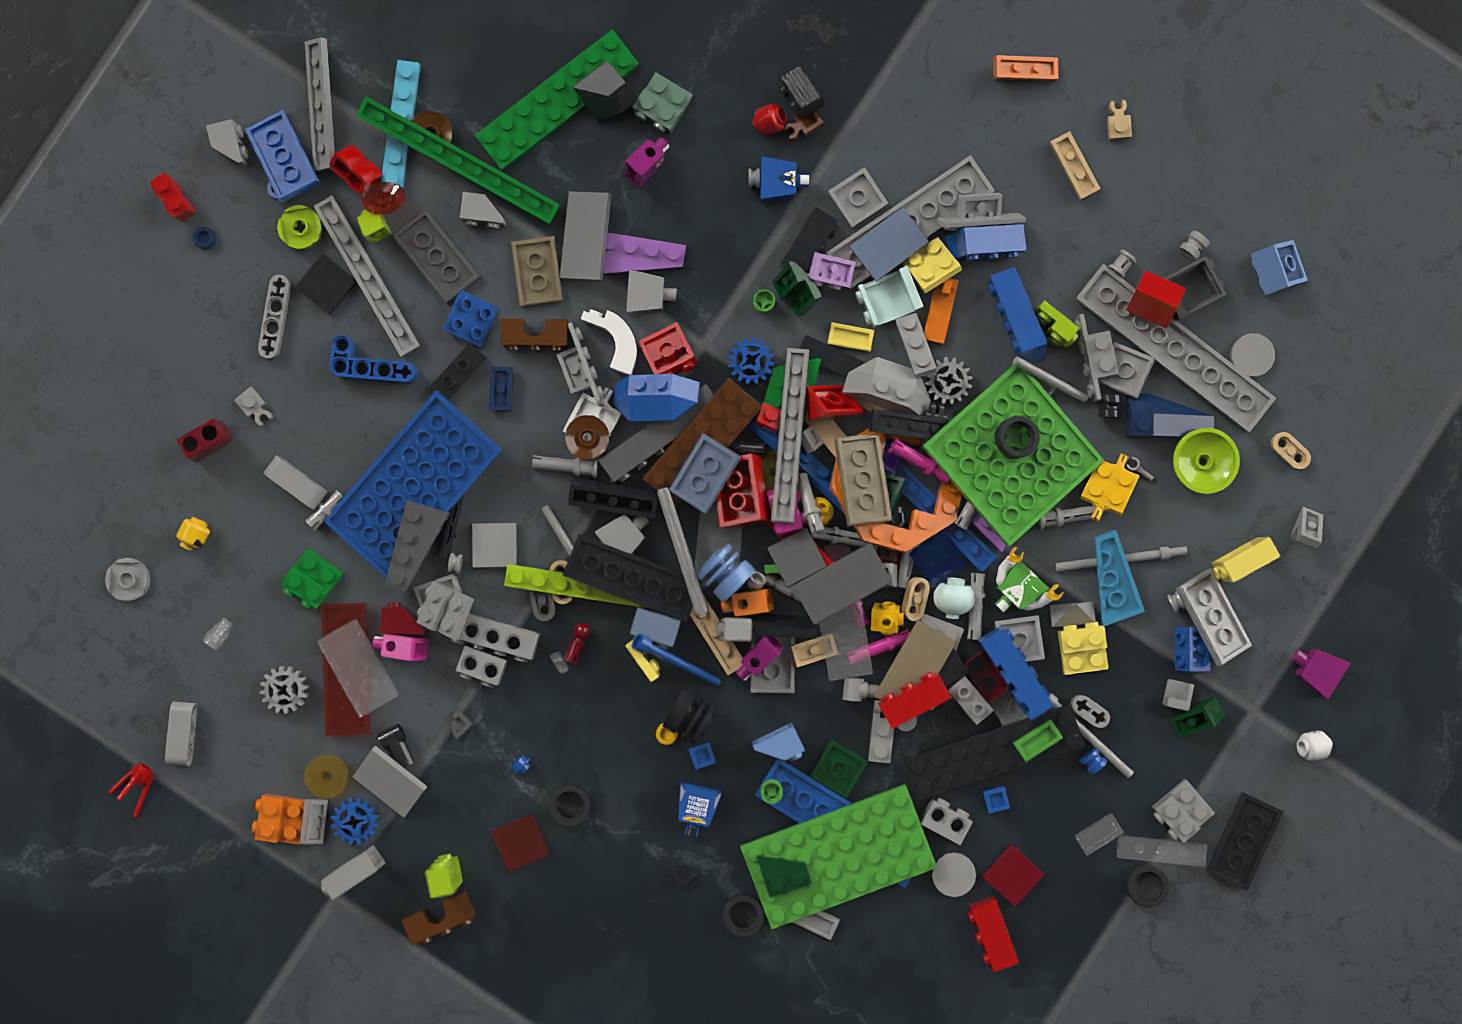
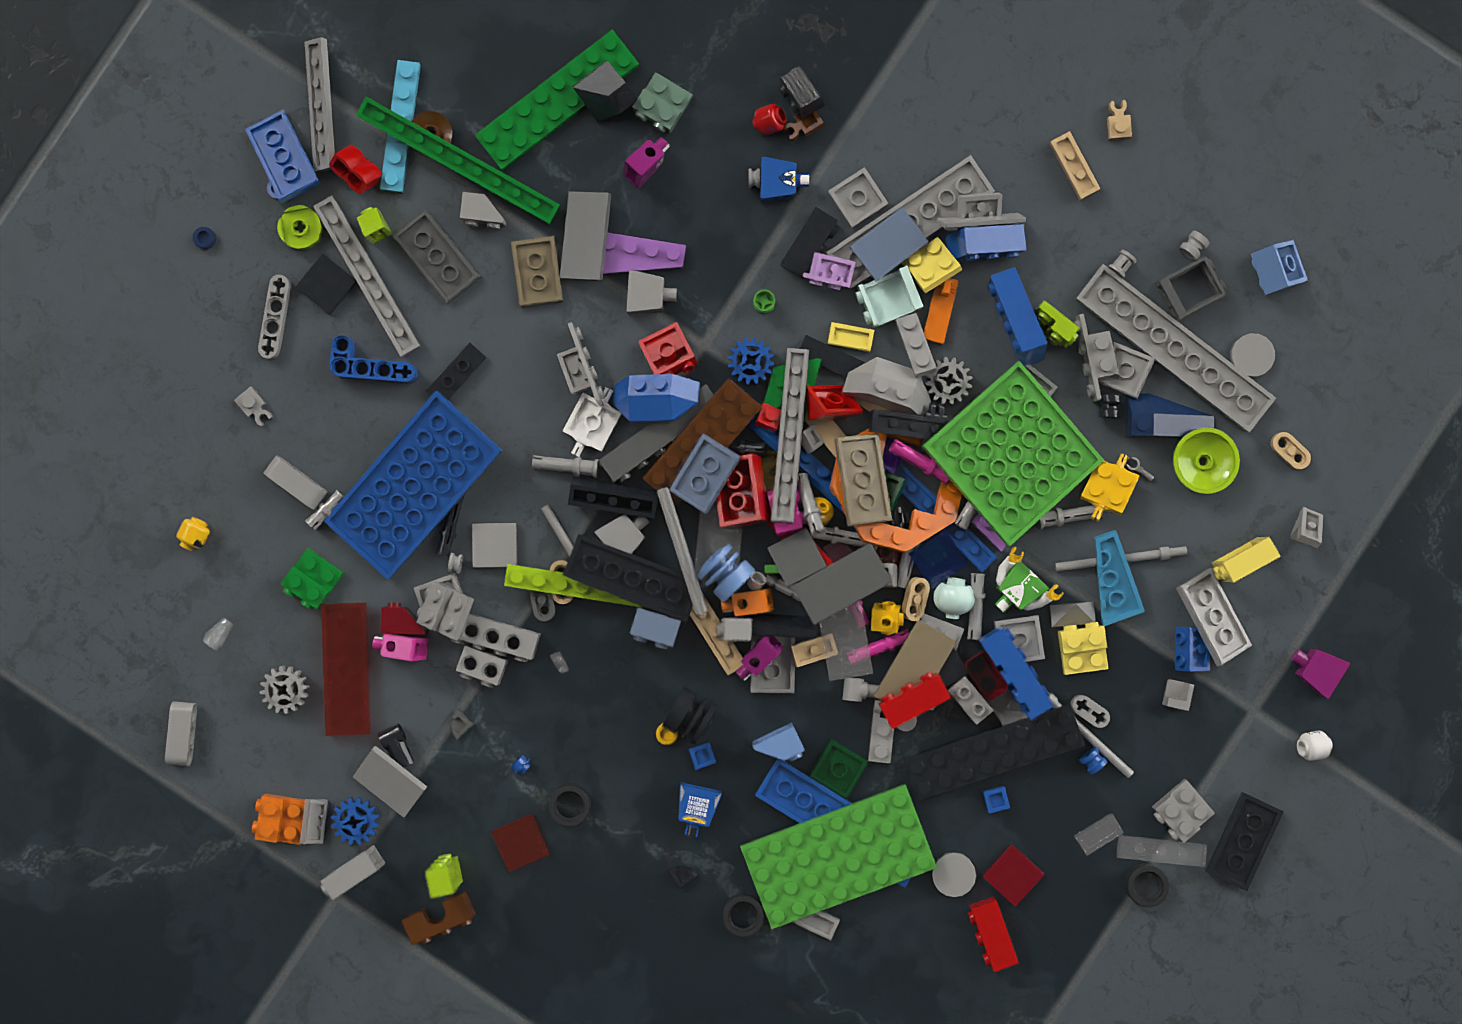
light grey tile [105,558,151,601] -> none
red plant [108,762,154,818] -> none
red brick [150,173,195,222] -> none
dark red piece [176,418,232,462] -> none
light grey slope [206,119,249,167] -> none
clear yellow plate [304,754,349,799] -> none
clear tile [317,619,399,718] -> none
clear red dish [361,182,406,215] -> none
dark grey wing [385,501,450,591] -> none
blue hinge [442,290,499,348] -> none
dark blue plate [489,366,514,411] -> none
reddish brown arch [501,318,569,351] -> none
dark red pin [564,623,591,664] -> none
reddish brown dish [565,415,609,459] -> none
white arch [581,309,637,376] -> none
light yellow plate [625,639,661,682] -> none
blue piece [632,633,721,686] -> none
dark green wing [756,854,812,898] -> none
bright green wheel [761,779,783,804] -> none
dark green slope [772,261,822,317] -> none
light grey brick [920,798,973,845] -> none
orange hinge [993,55,1058,81] -> none
black tyre [995,416,1040,459] -> none
light grey bar [1013,356,1088,403] -> none
bright green tile [1013,719,1063,762] -> none
red slope [1126,271,1186,329] -> none
light grey bush [1167,591,1186,613] -> none
dark green slope [1169,697,1226,738] -> none

